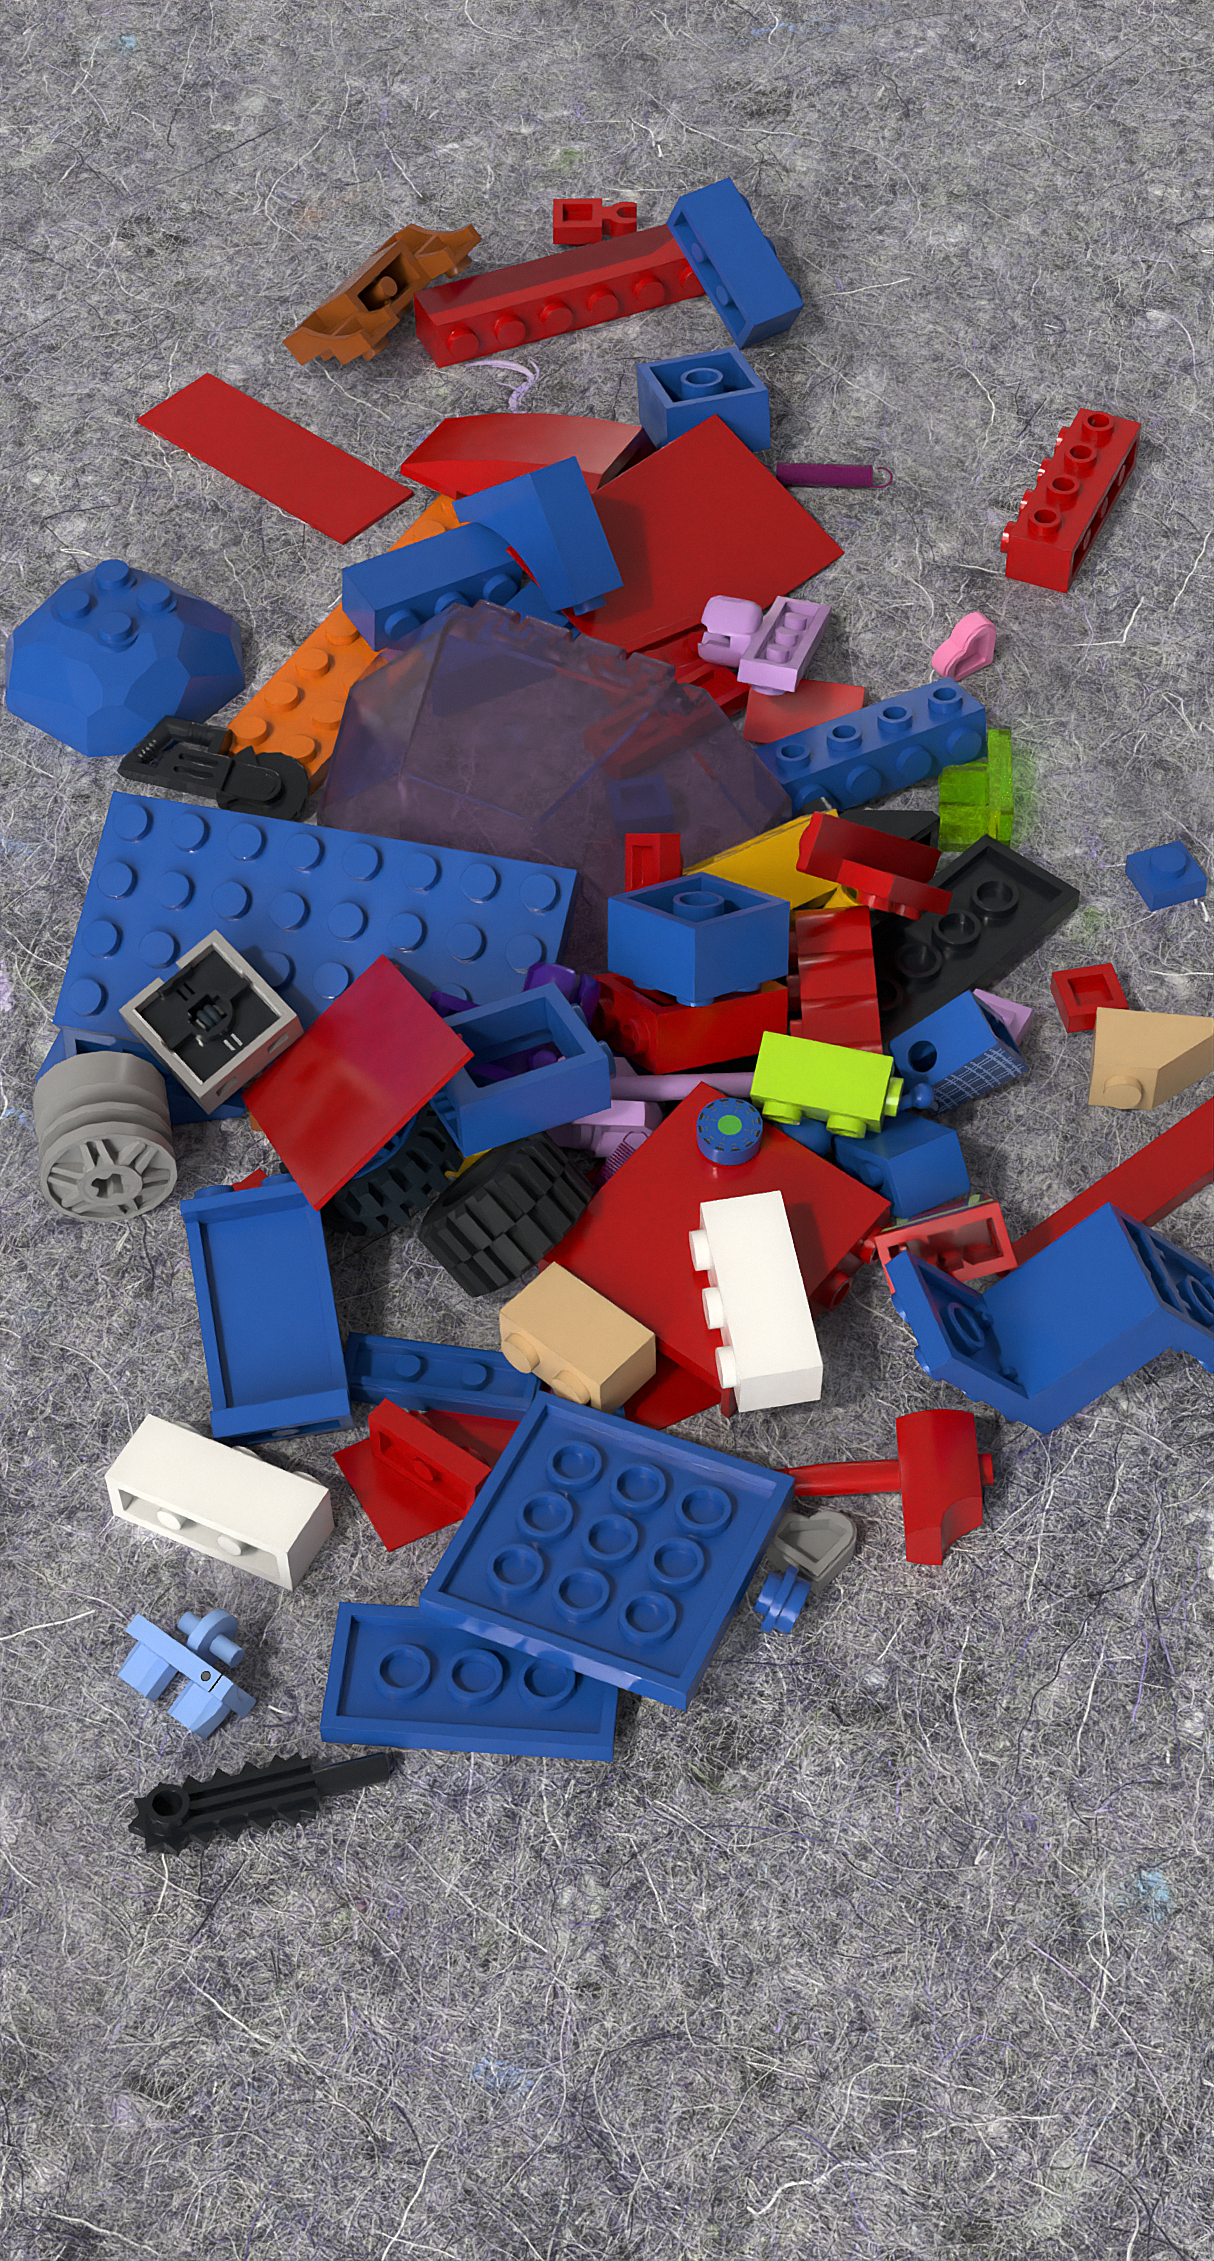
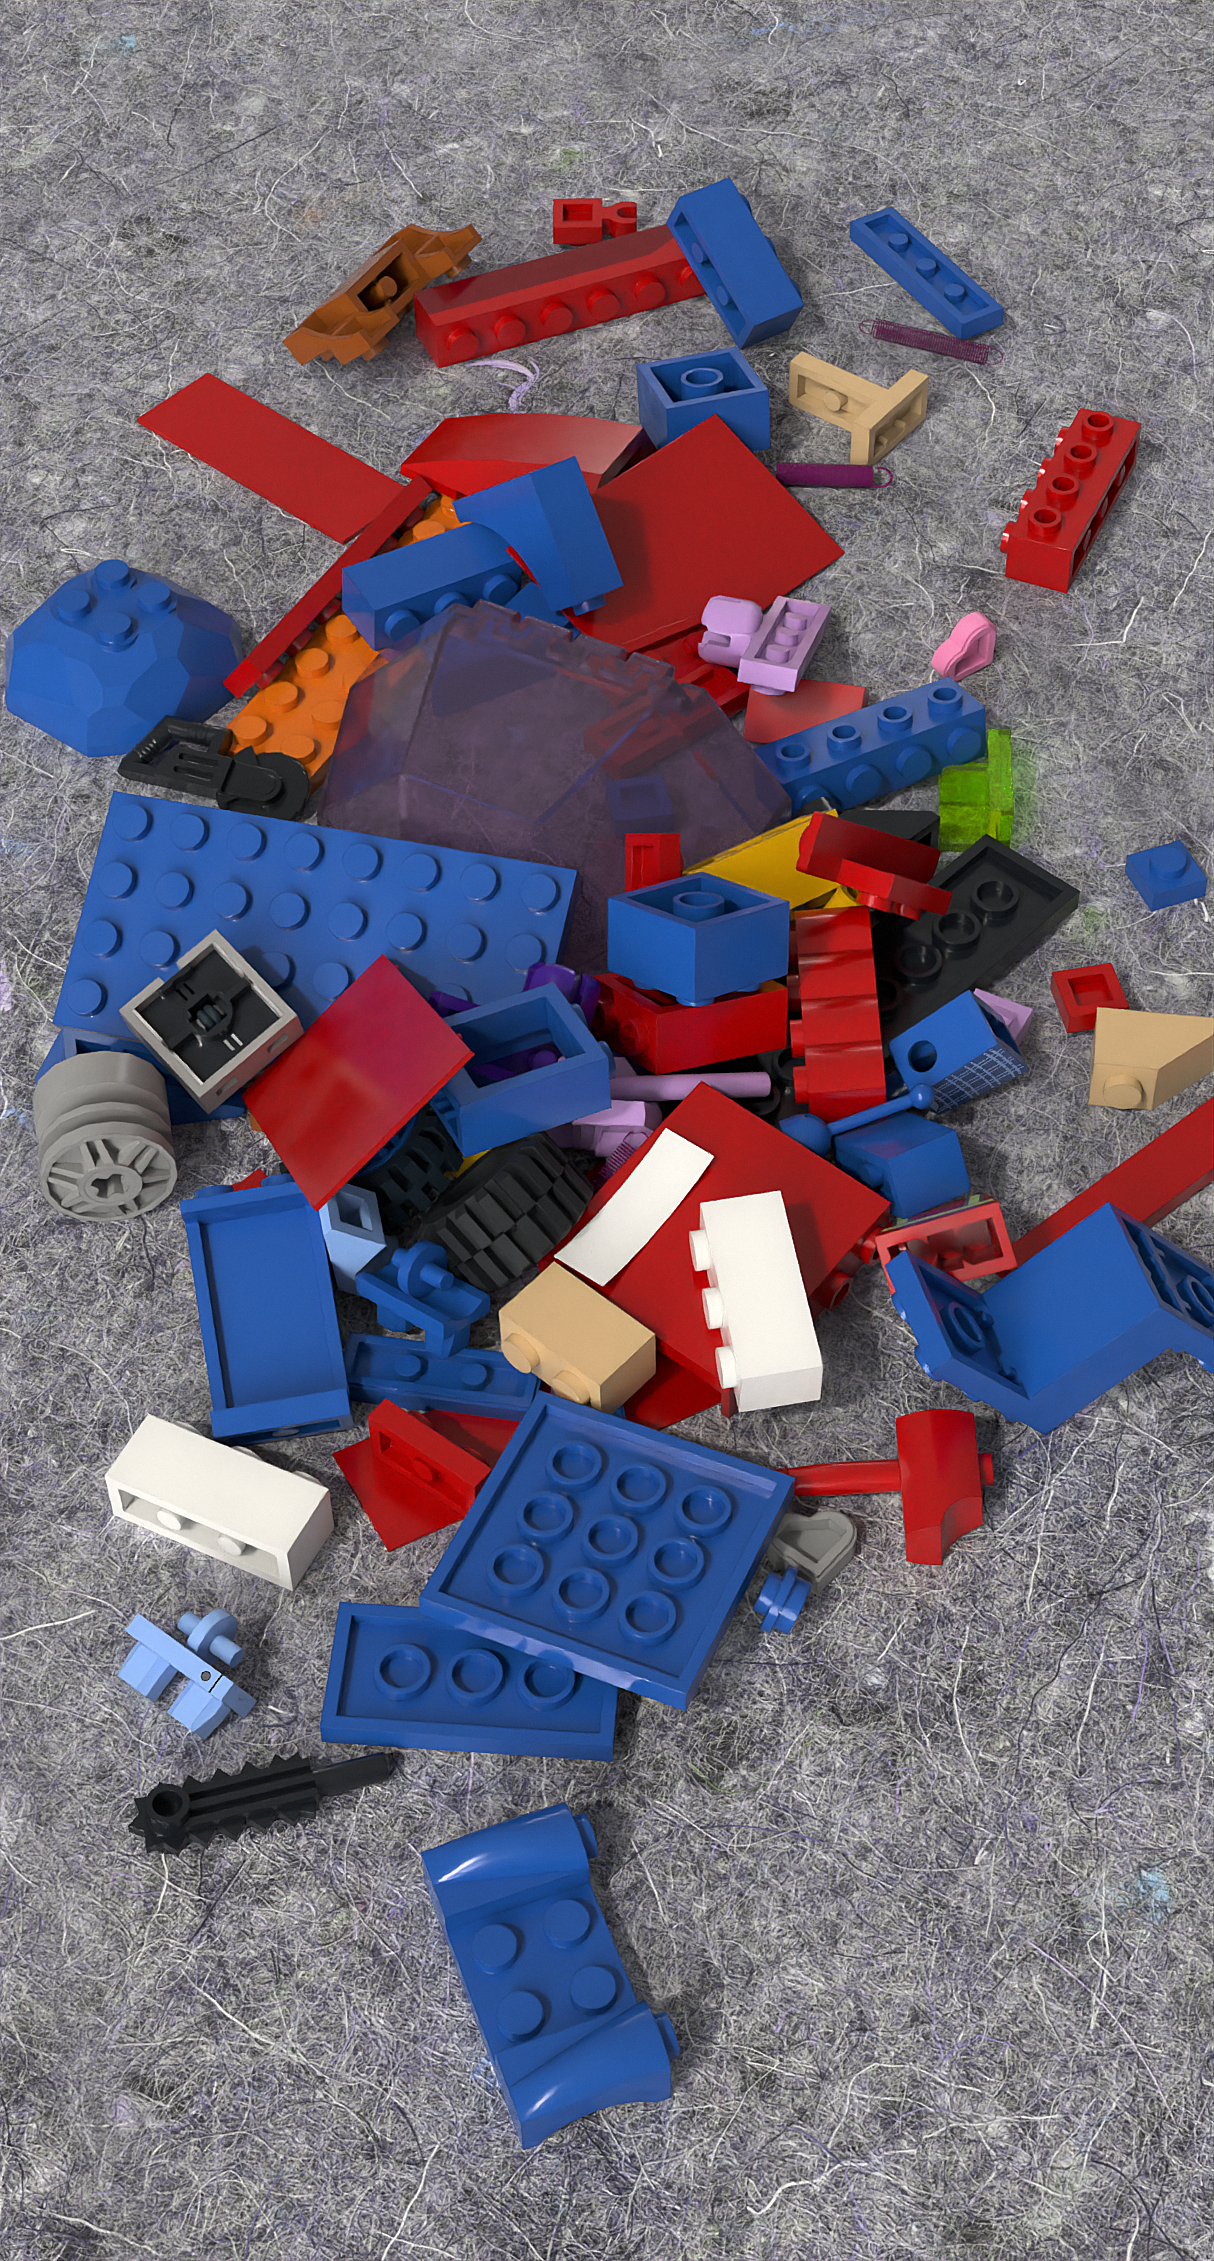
blue tile [696,1098,763,1165] -> none
lime brick [750,1031,904,1138] -> none
none -> red plate [222,474,433,699]
none -> light blue slope [319,1183,399,1297]
none -> blue hips [356,1239,490,1359]
none -> blue piece [421,1802,680,2150]
none -> white sticker [554,1128,714,1287]
none -> tan bracket [788,351,929,466]
none -> blue plate [850,206,1004,341]
none -> magenta piece [859,318,1003,365]

